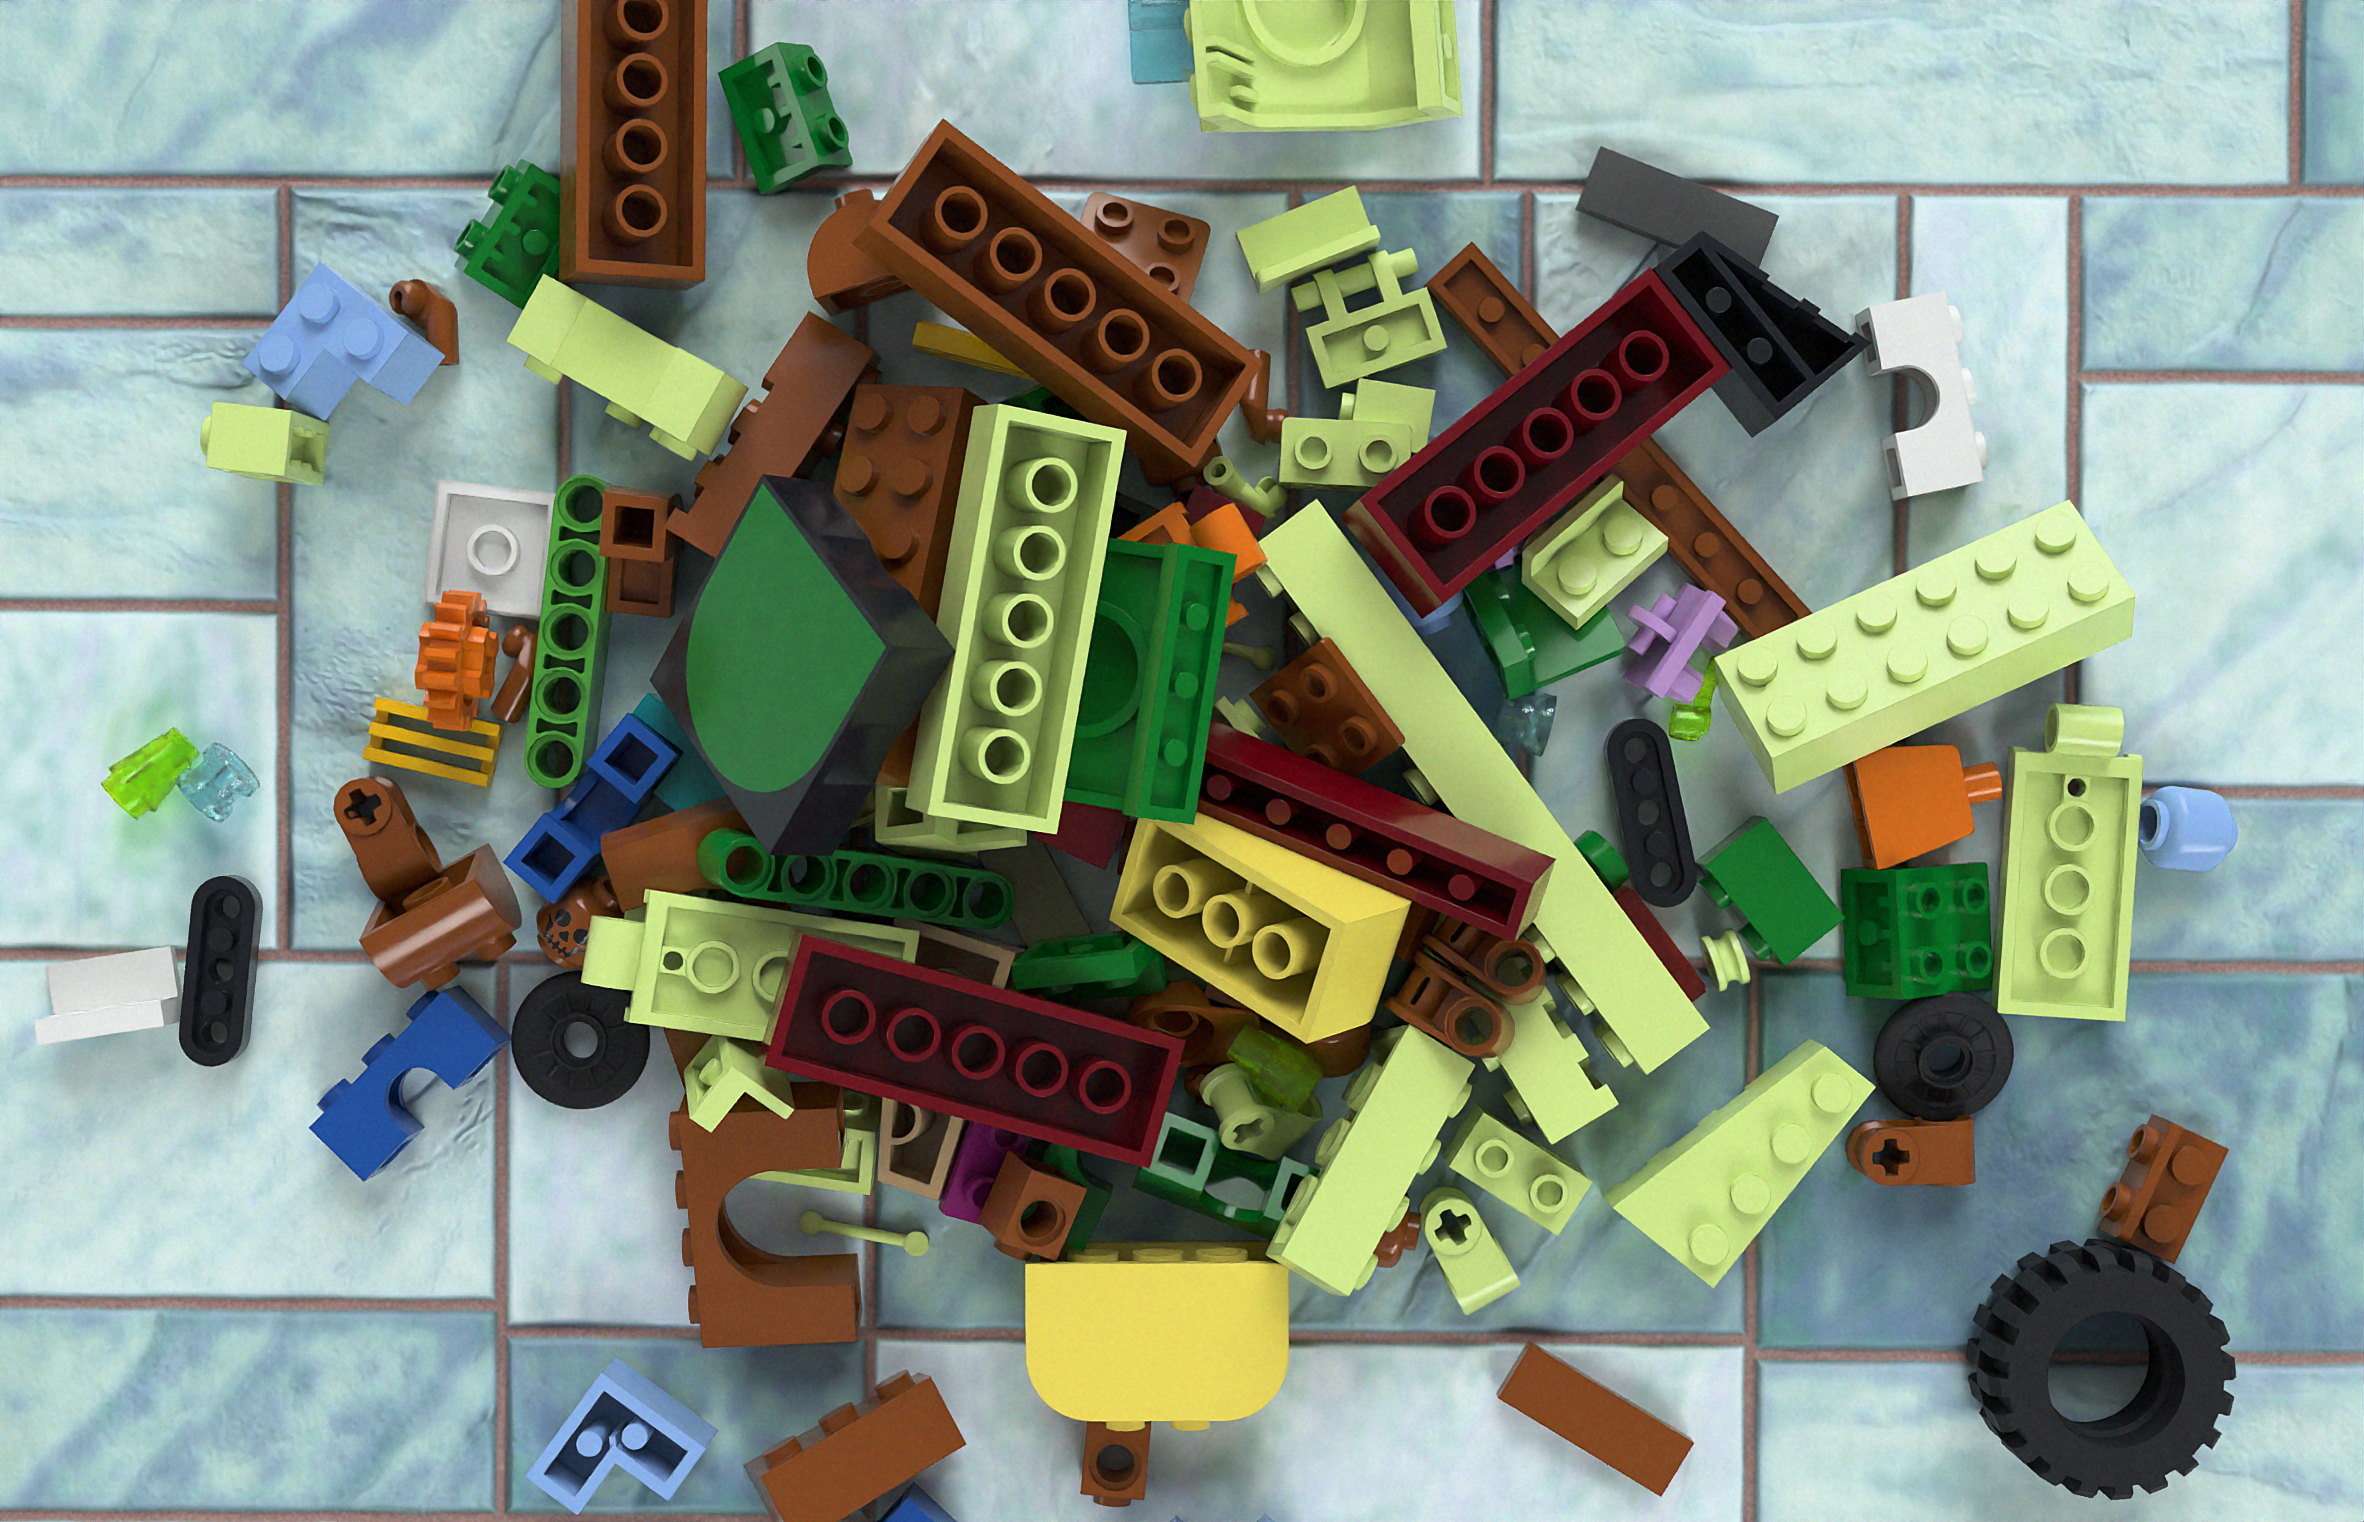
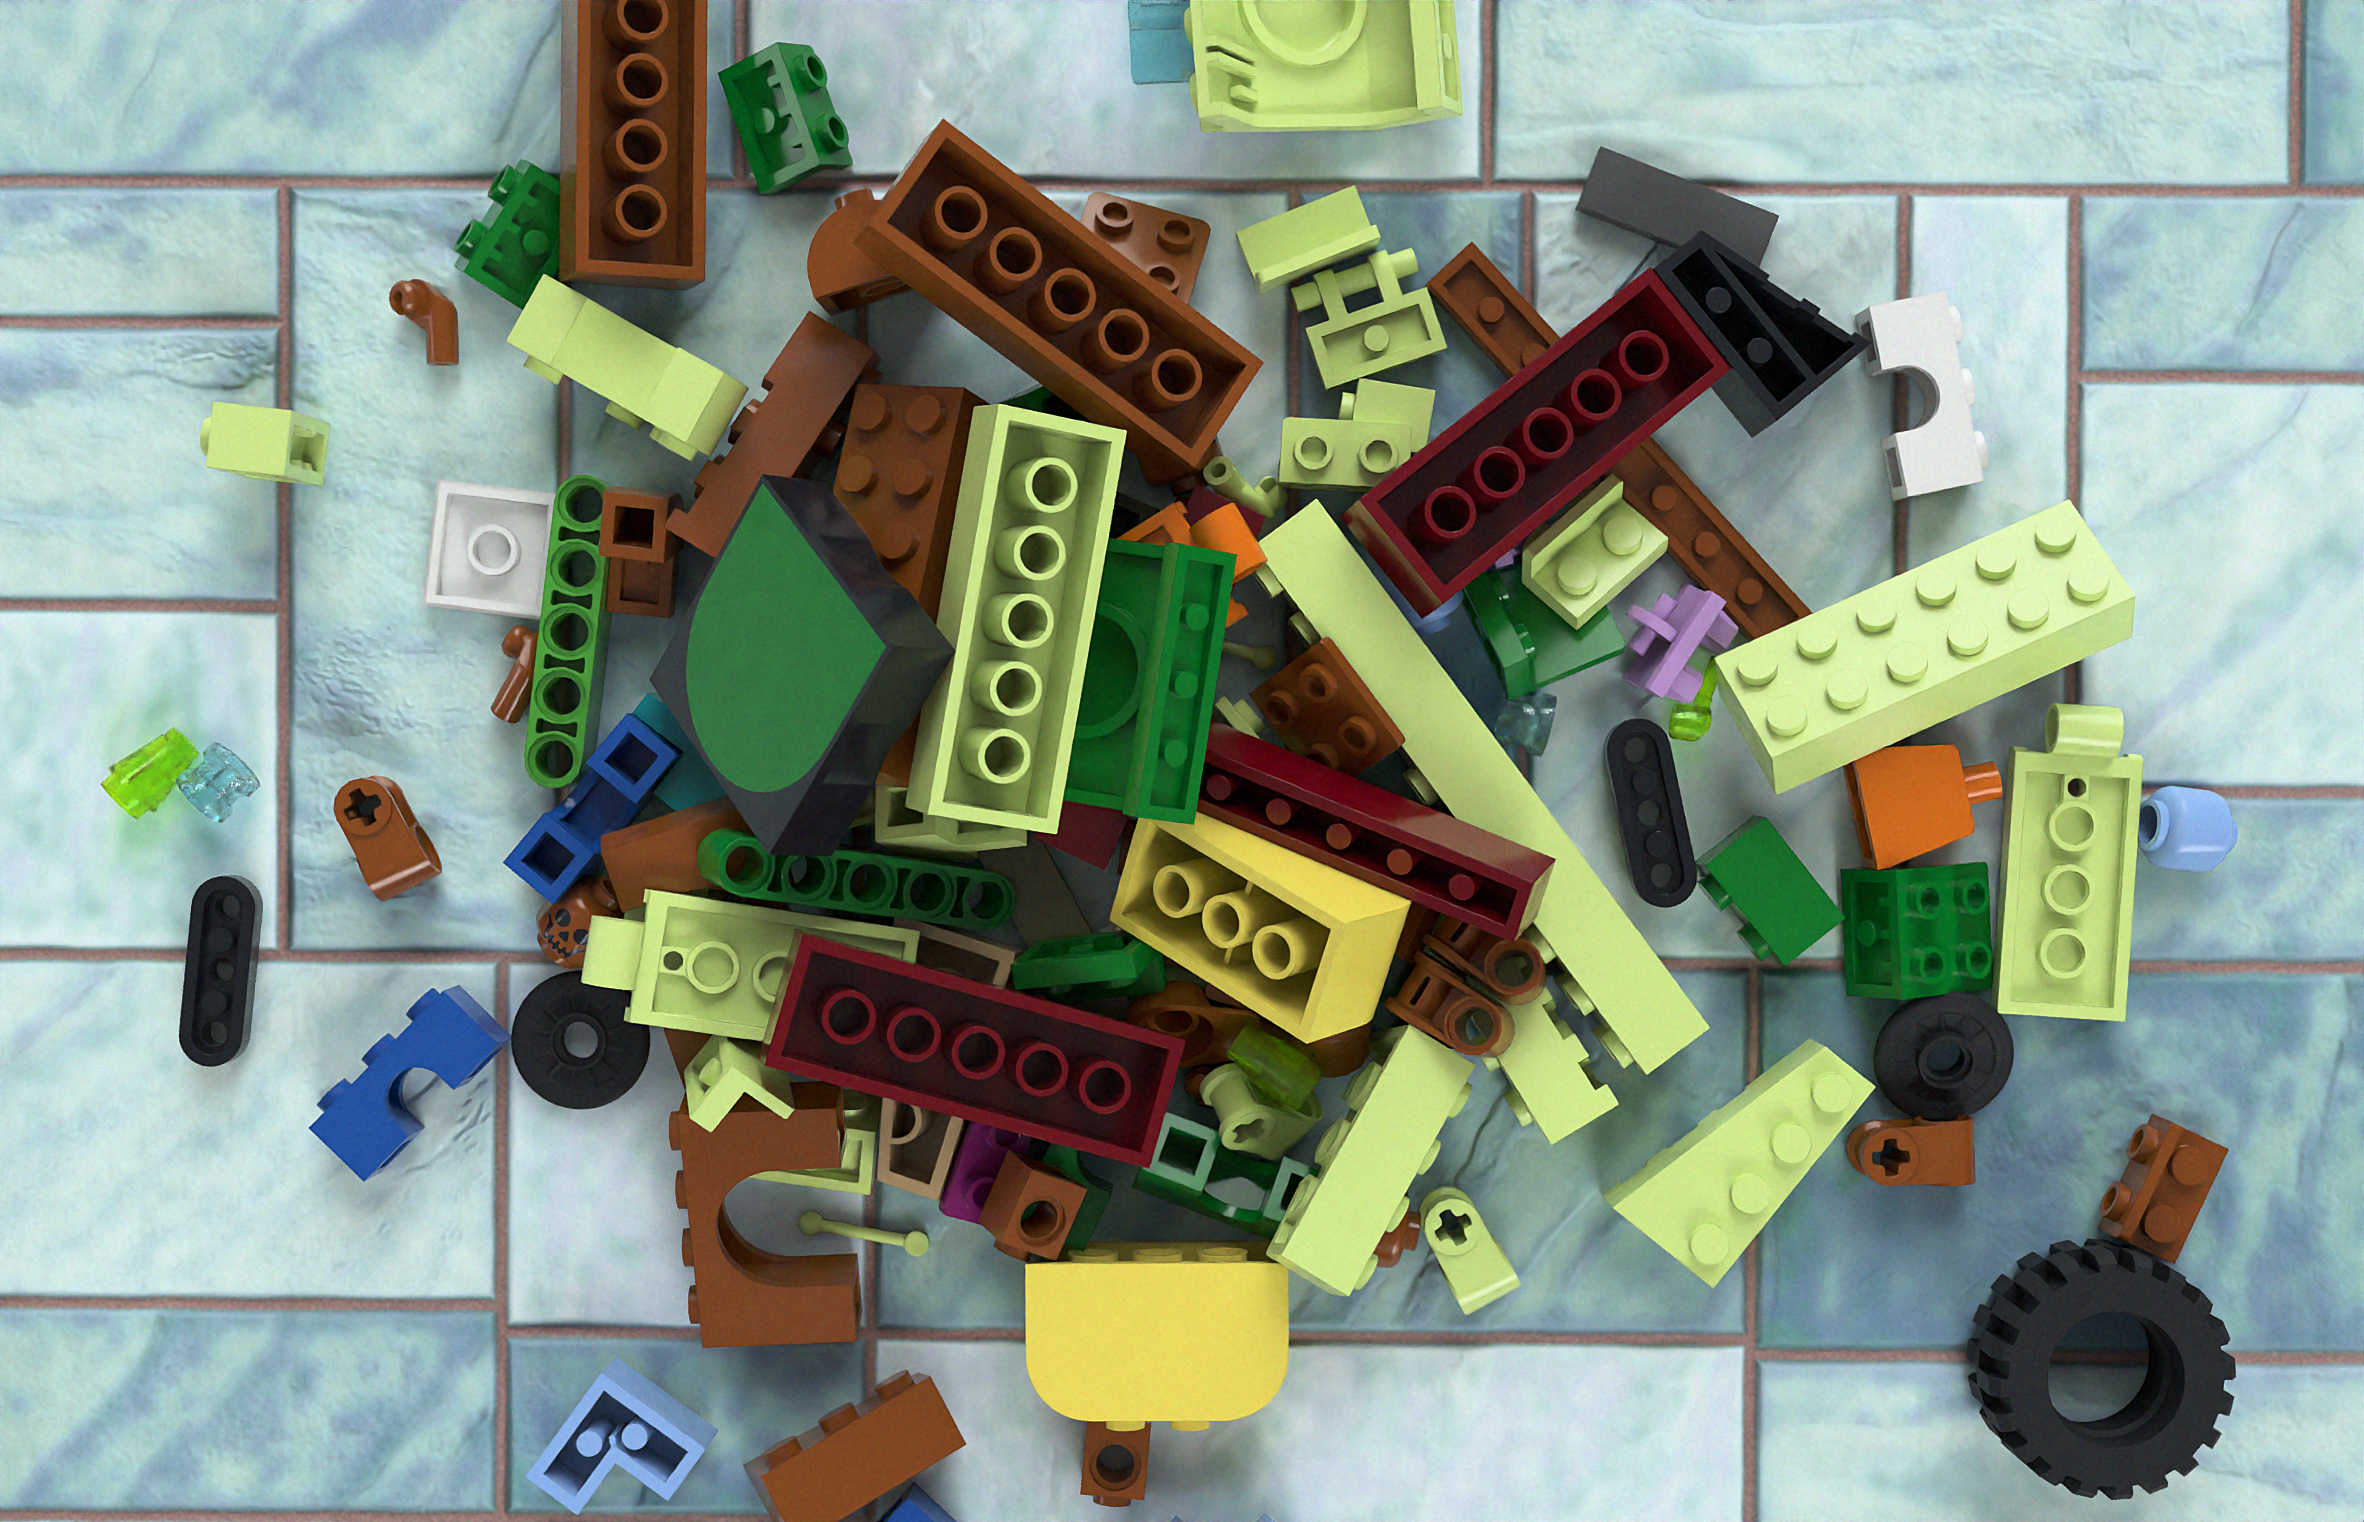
white panel [33,945,182,1045] -> none
light blue brick [242,262,445,421] -> none
dark orange brick [359,843,522,991] -> none
yellow tile [362,697,505,787] -> none
orange gear [414,589,499,732] -> none
yellow tile [912,320,1039,383] -> none
dark orange arm [1238,349,1289,446] -> none
yellowish green brick [1442,1103,1593,1236] -> none
dark orange tile [1496,1340,1694,1497] -> none
green tile [1573,830,1630,893] -> none
clear red tile [1610,885,1707,1003] -> none
yellowish green bush [1700,928,1750,992] -> none

